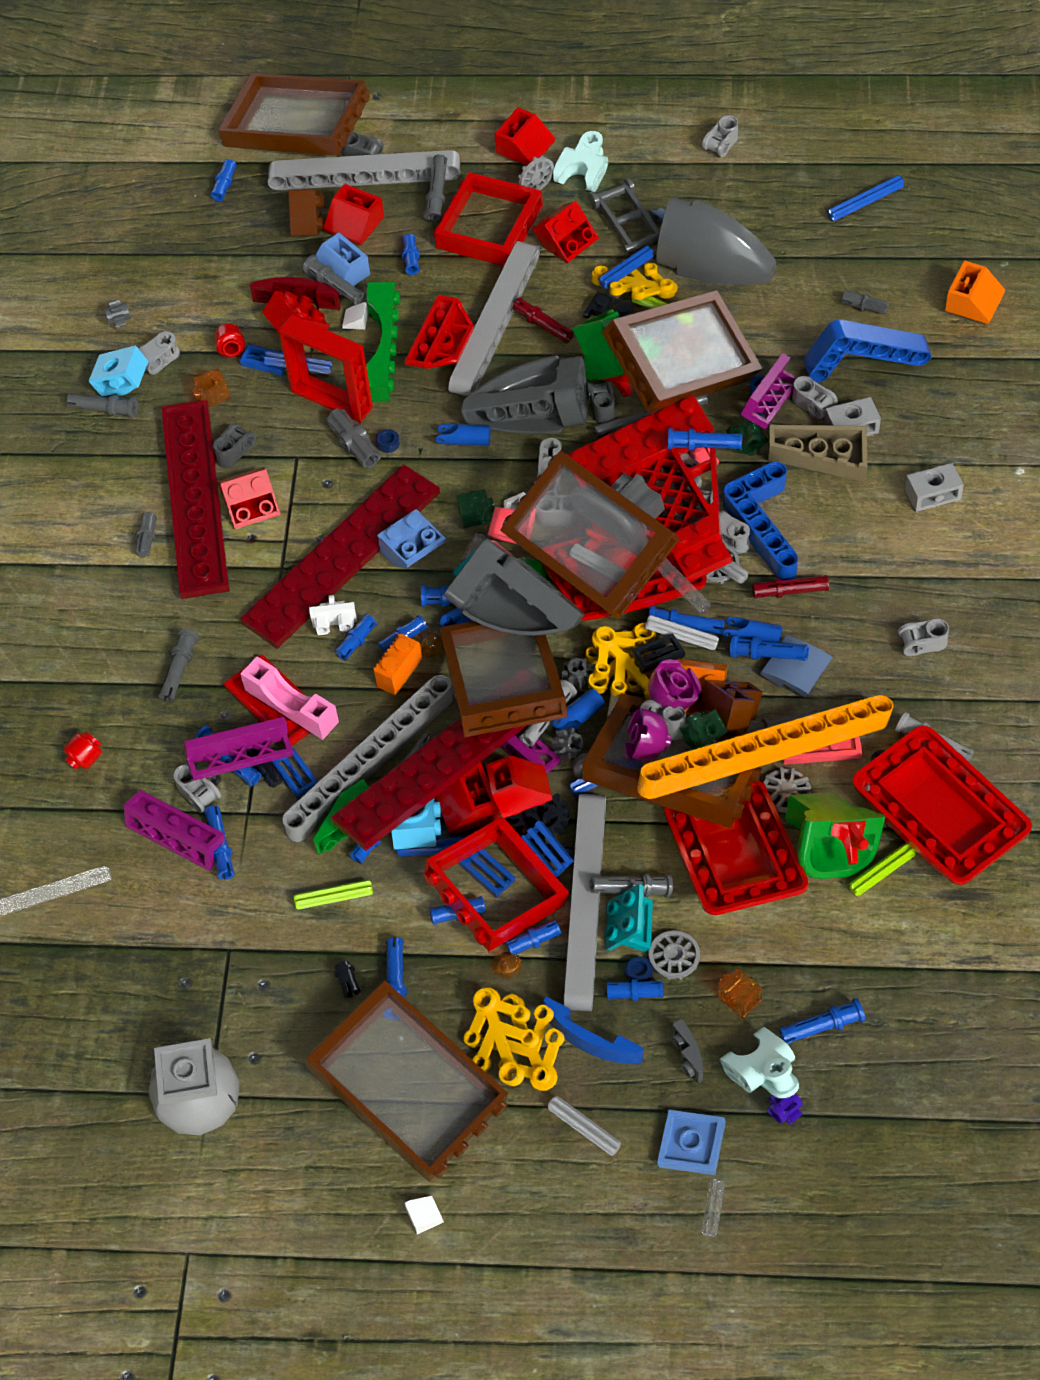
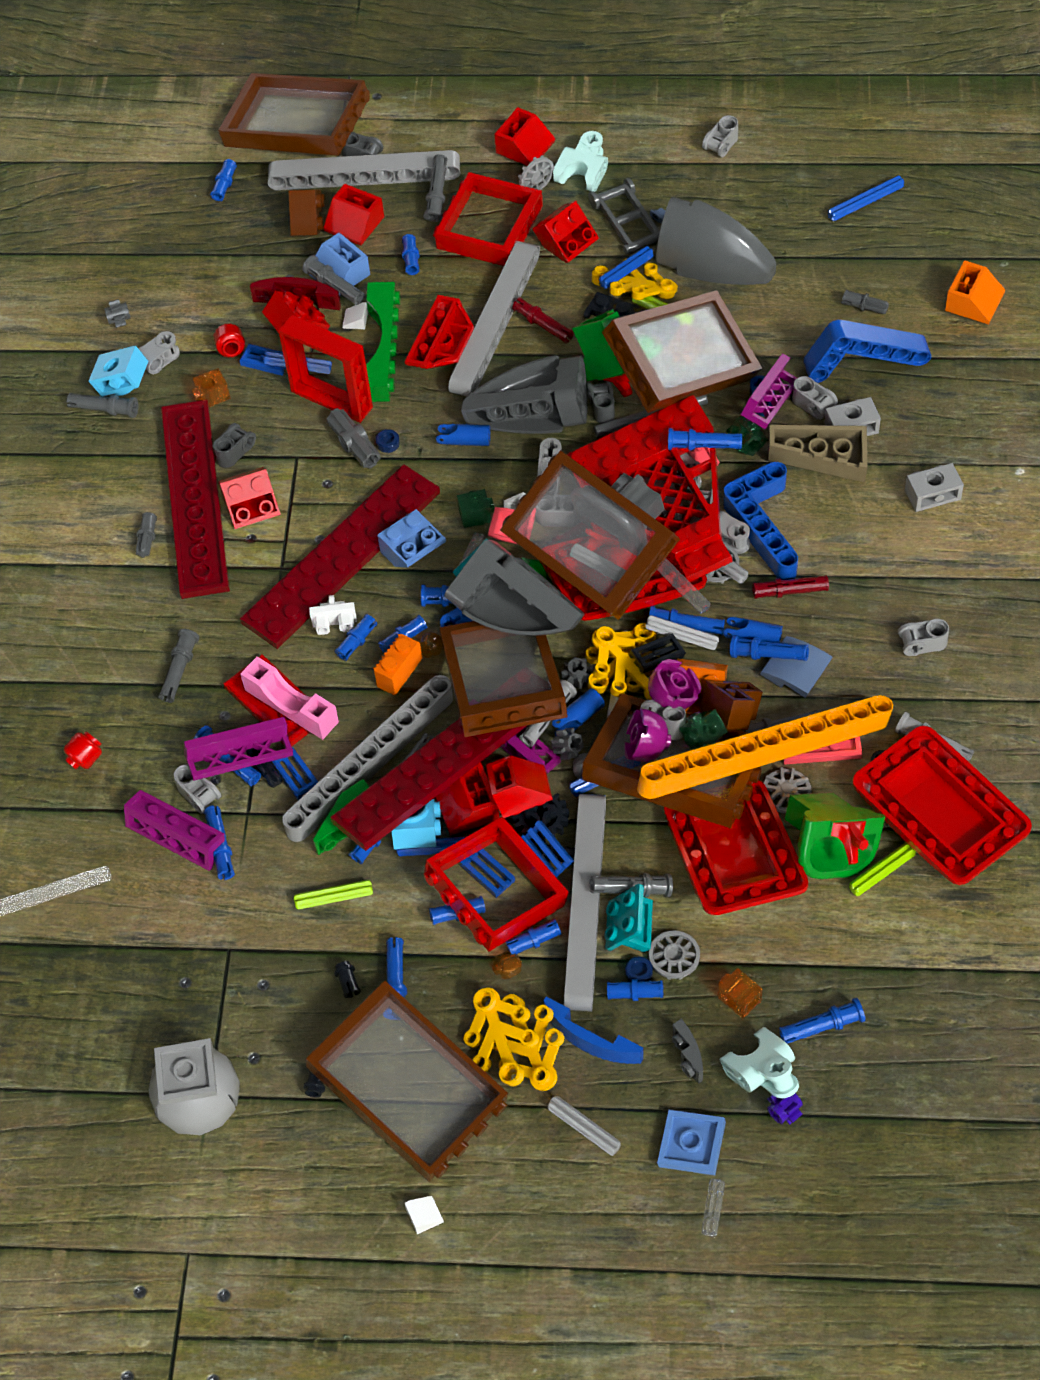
none -> black pin [303,1070,326,1098]

